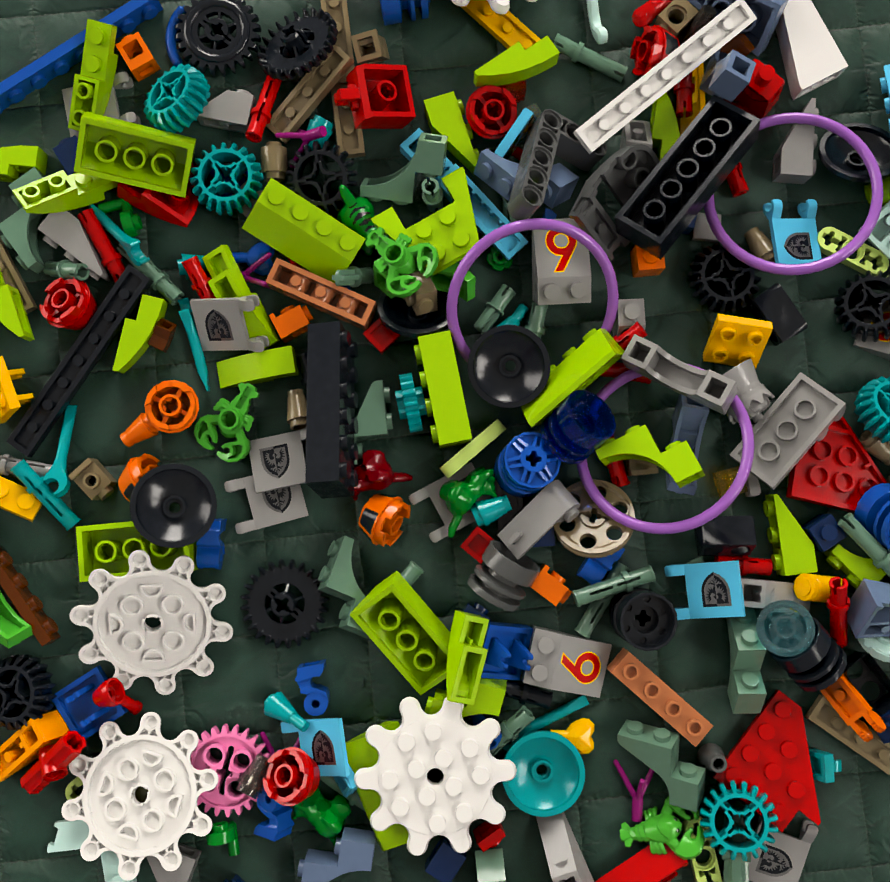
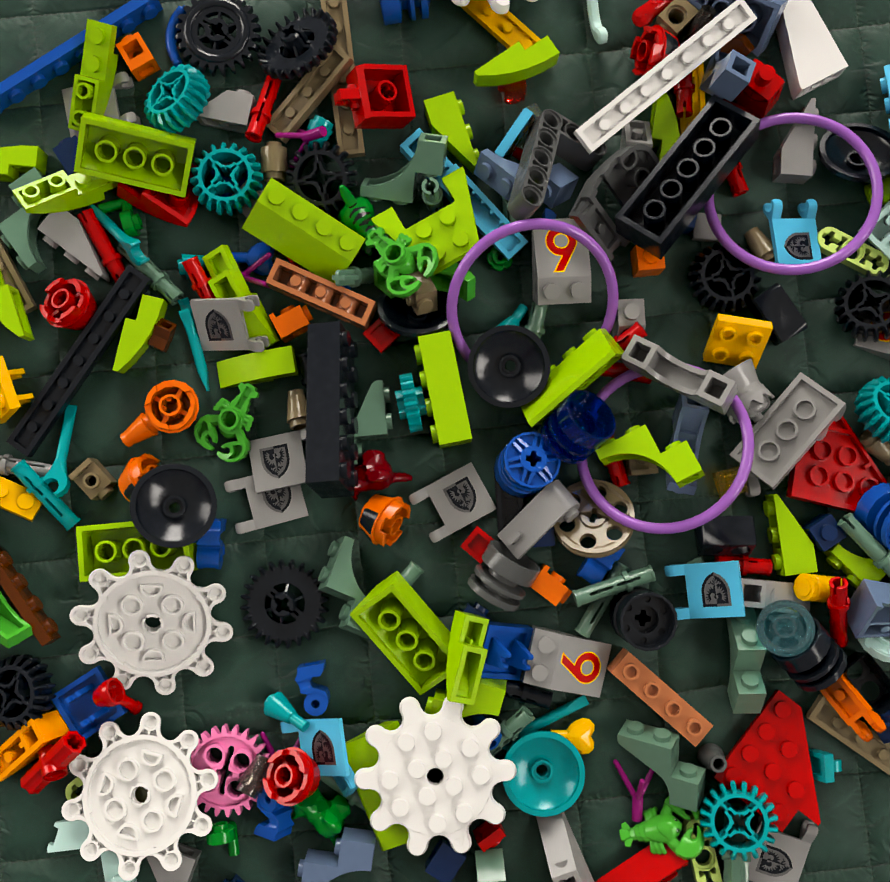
sand green axle [43,259,90,281] -> none
dark tan brick [351,29,390,65] -> none
green animal [439,467,497,538] -> none
yellowish green beam [440,419,506,479] -> none
red cone [466,85,517,139] -> none
teal cone [471,495,512,527] -> none
sand green axle [474,284,516,334] -> none
sand green pin [553,33,628,83] -> none

